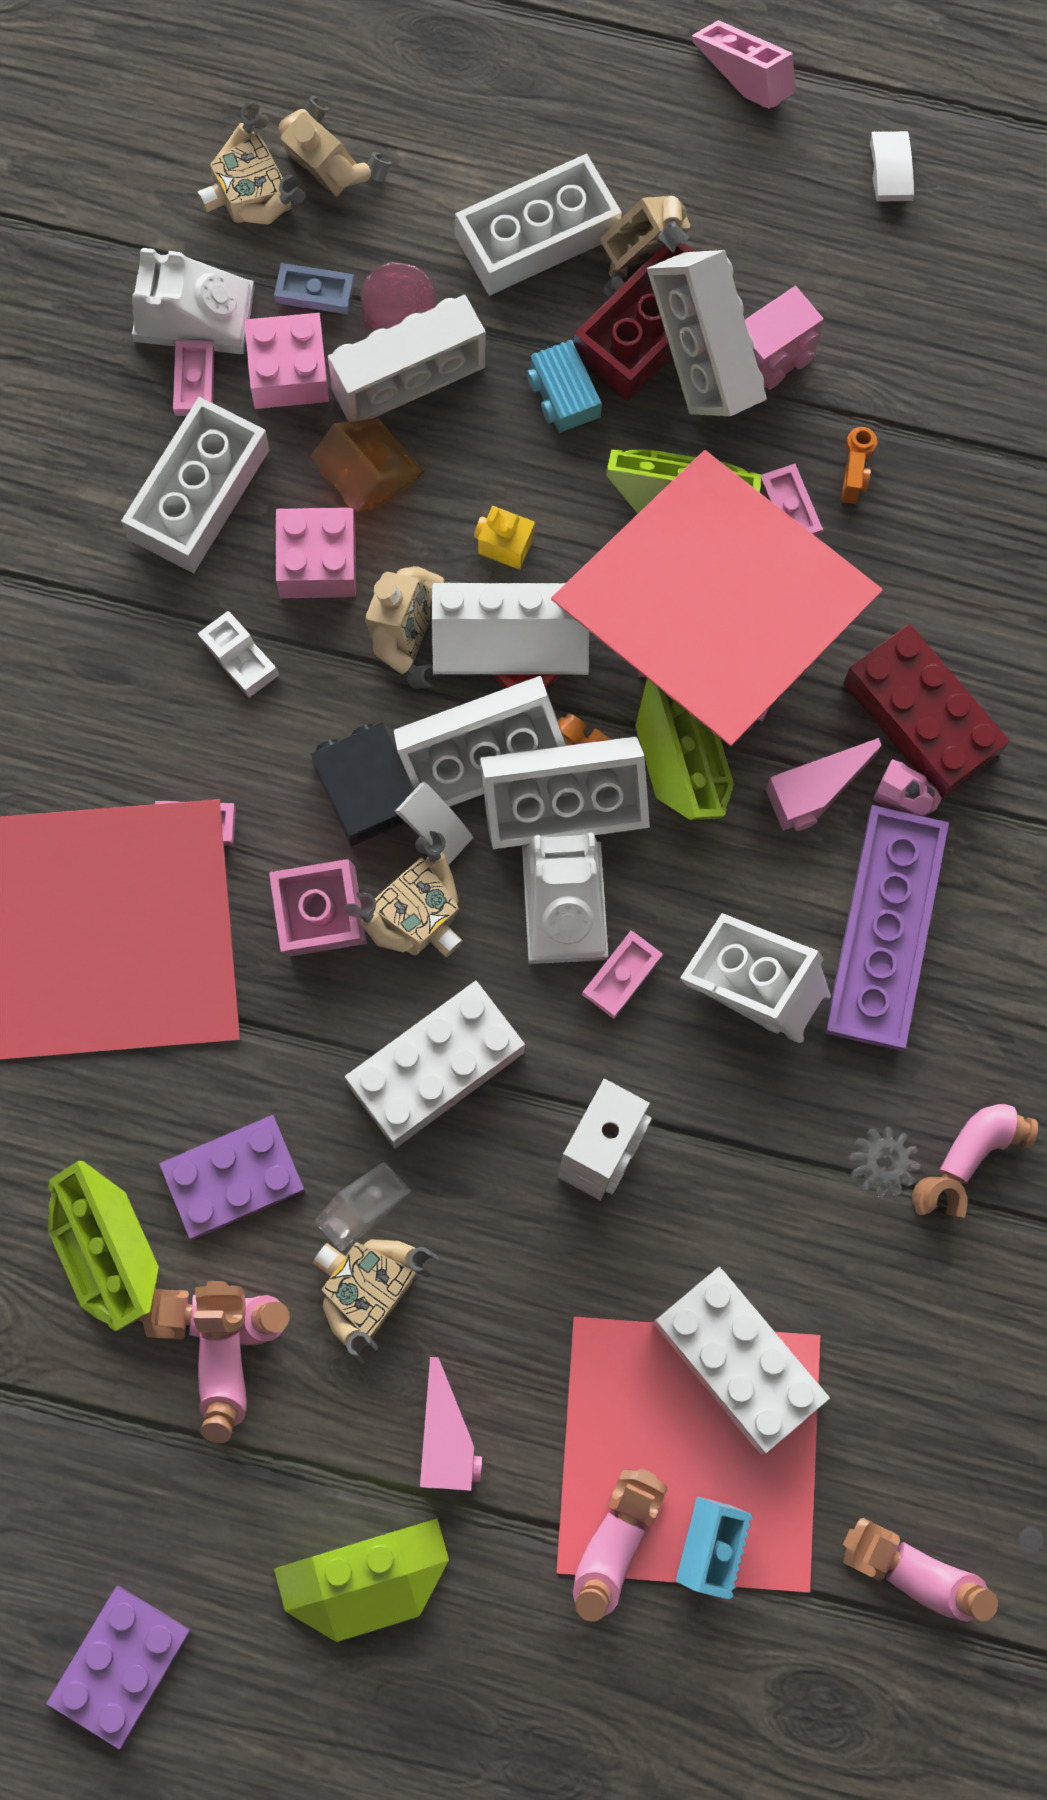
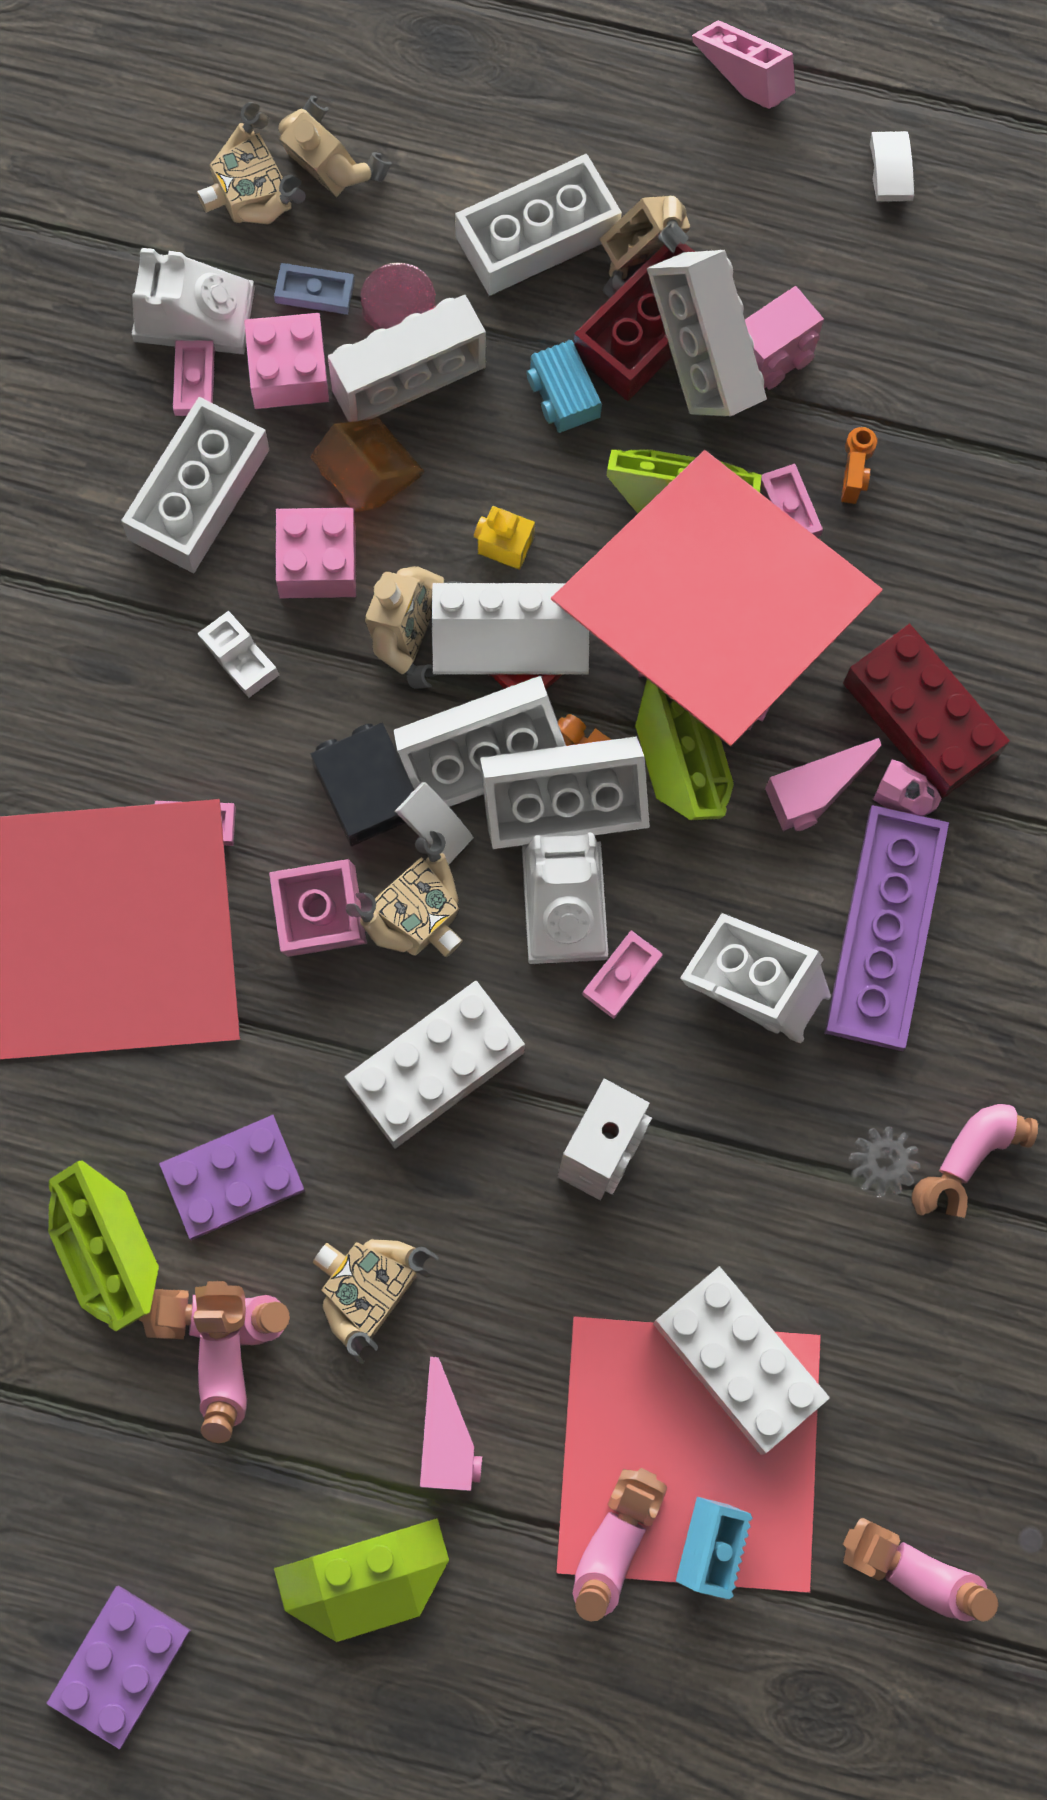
clear slope [314,1162,411,1252] -> none

